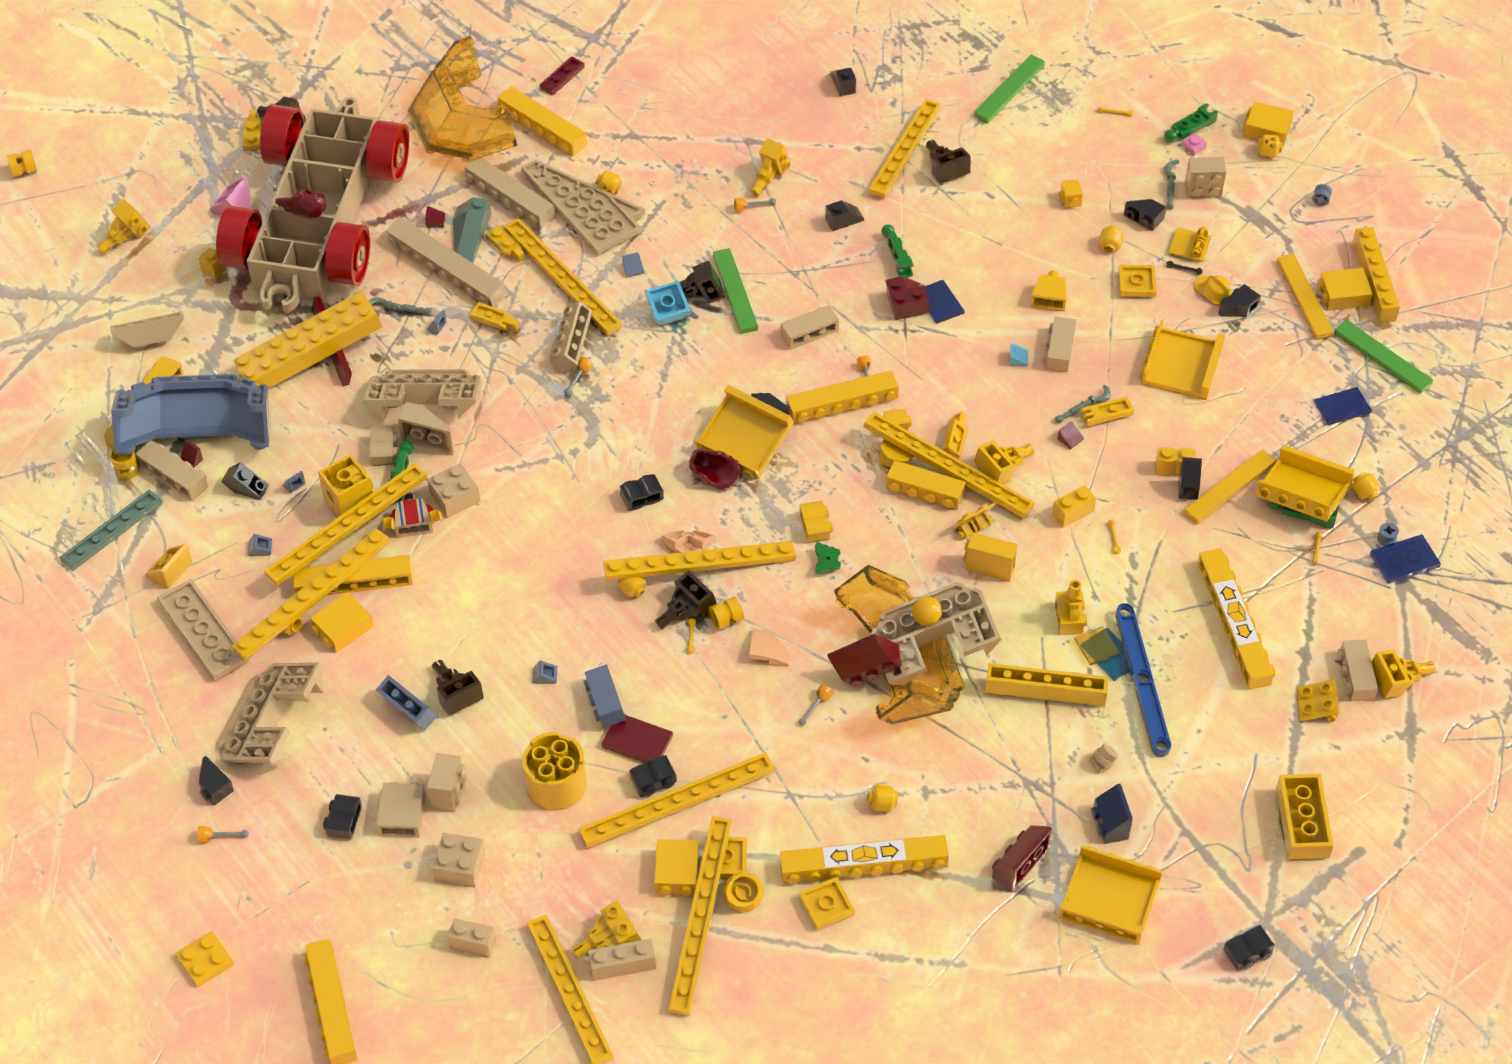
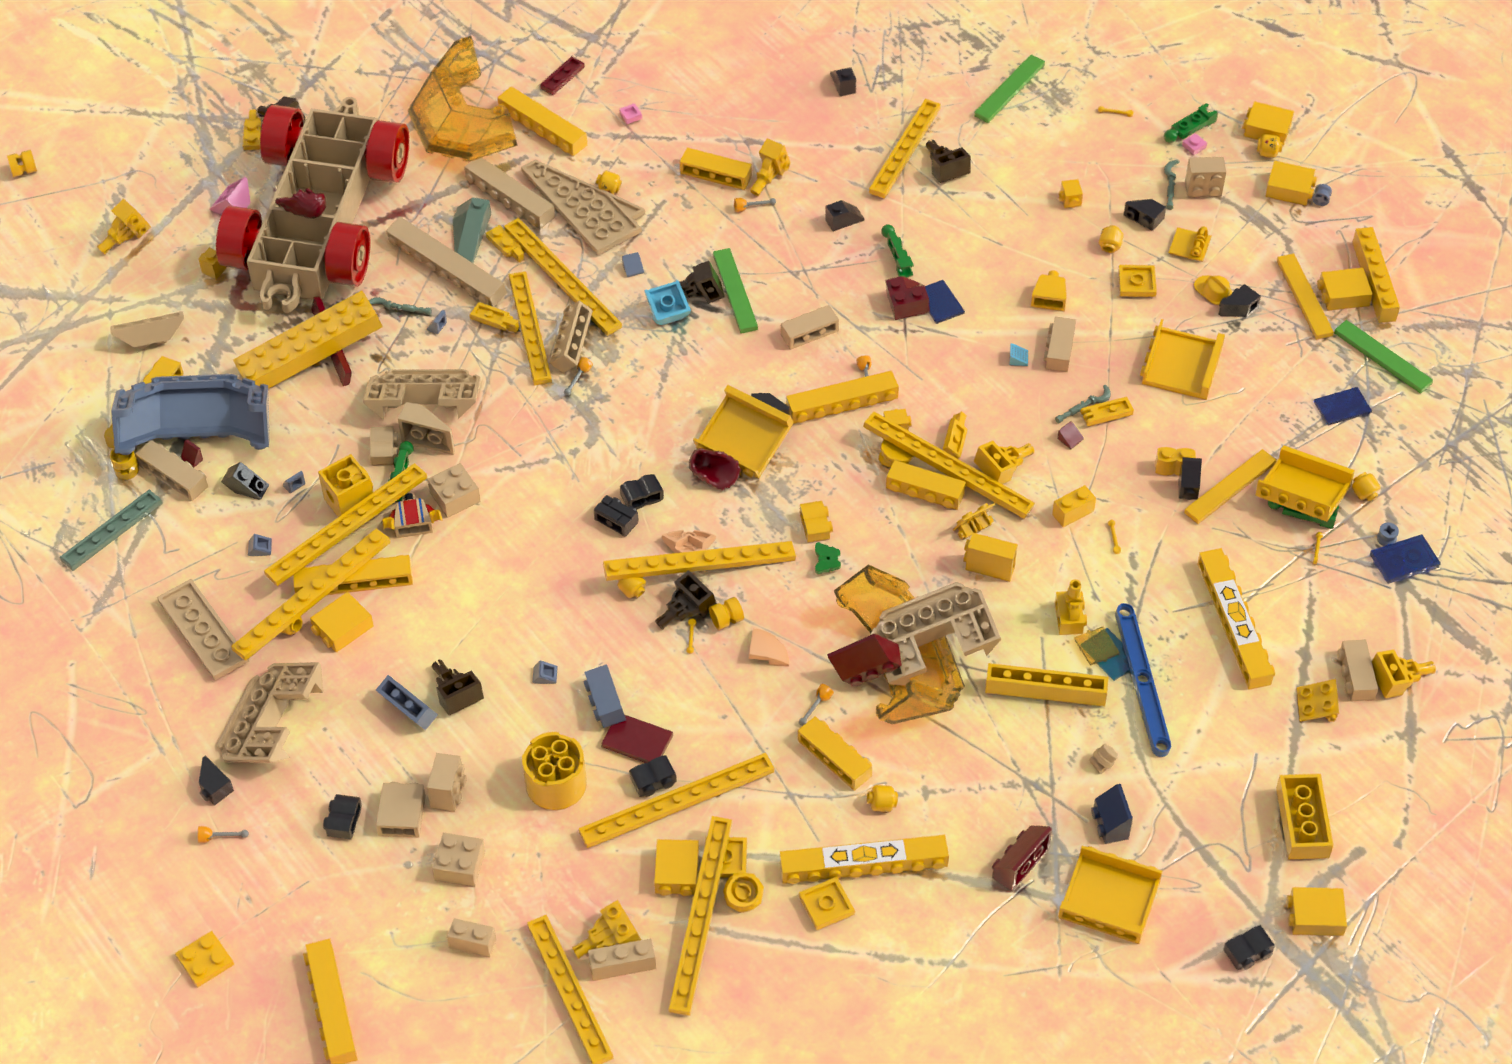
yellow slope [145,544,193,589] -> none
dark red slope [425,206,446,227] -> none
yellow hair [912,596,942,626] -> none
black hinge [1166,261,1203,275] -> none
none -> yellow tile [508,271,552,386]
none -> black brick [594,495,639,536]
none -> bright pink plate [619,103,642,124]
none -> yellow brick [680,147,752,190]
none -> yellow brick [798,716,872,791]
none -> yellow brick [1265,161,1317,206]
none -> yellow brick [1286,887,1347,936]

